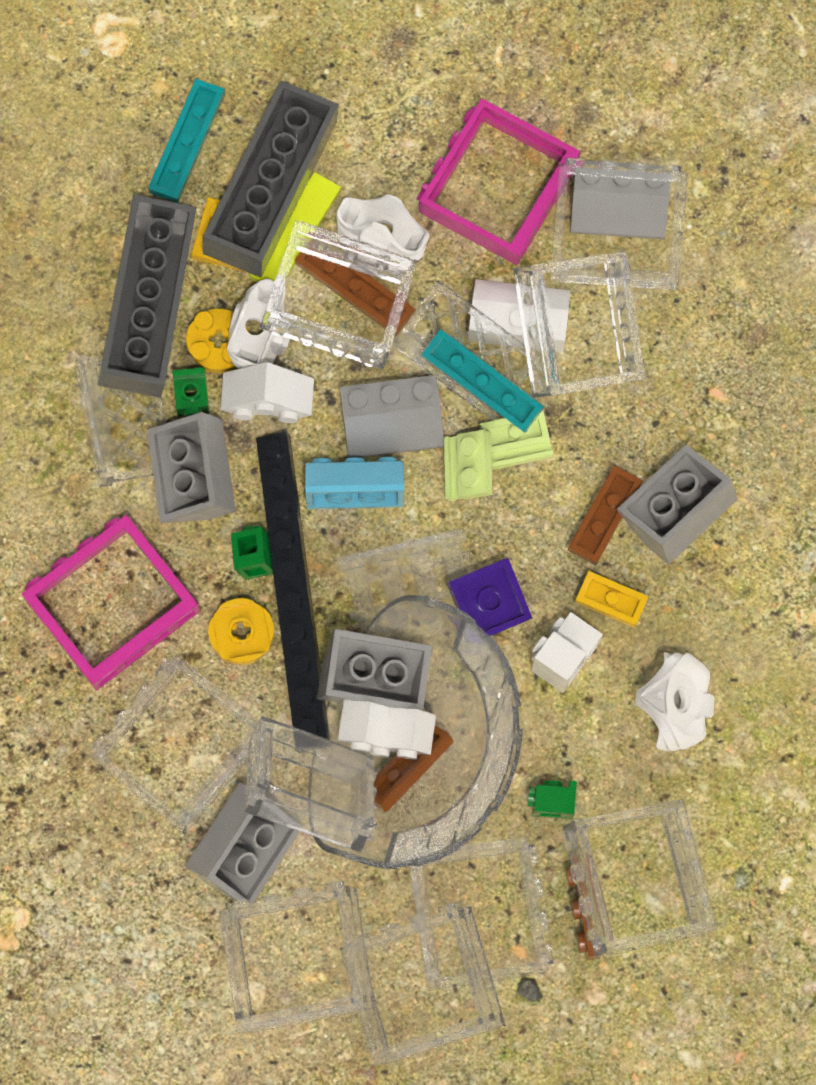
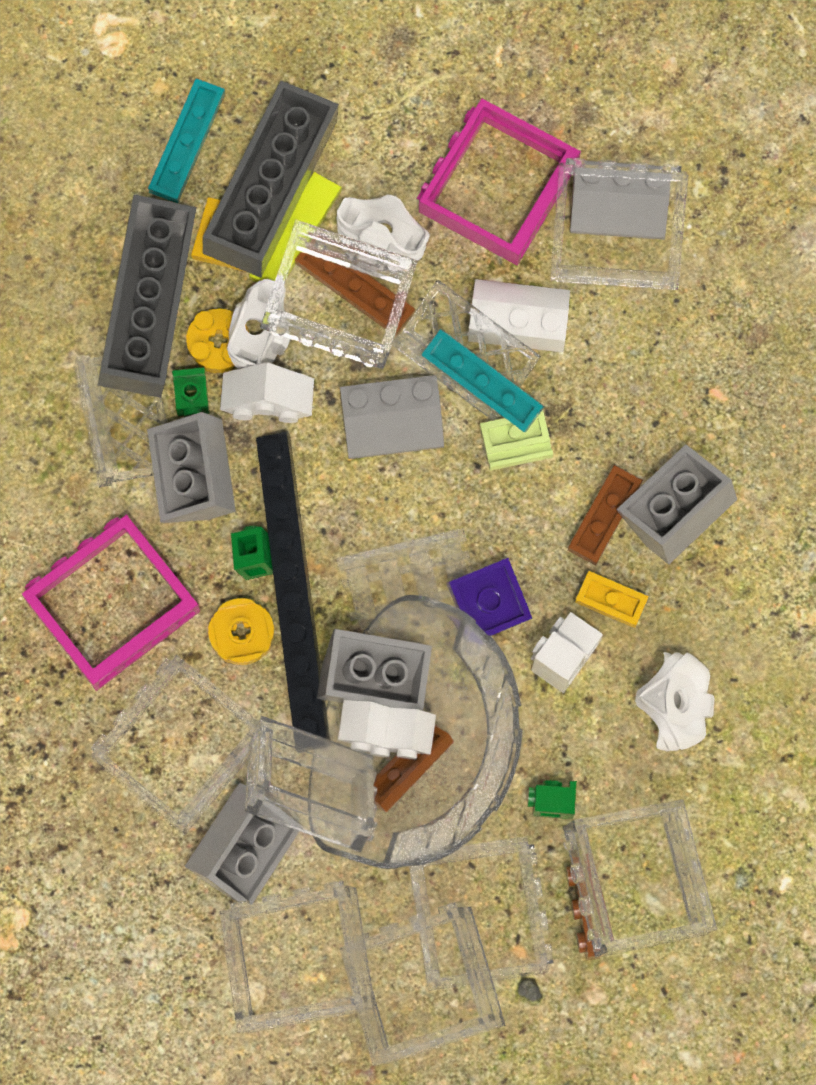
medium azure slope [305,457,404,509] -> none
yellowish green plate [444,429,493,502] -> none
clear window [513,251,646,398] -> none

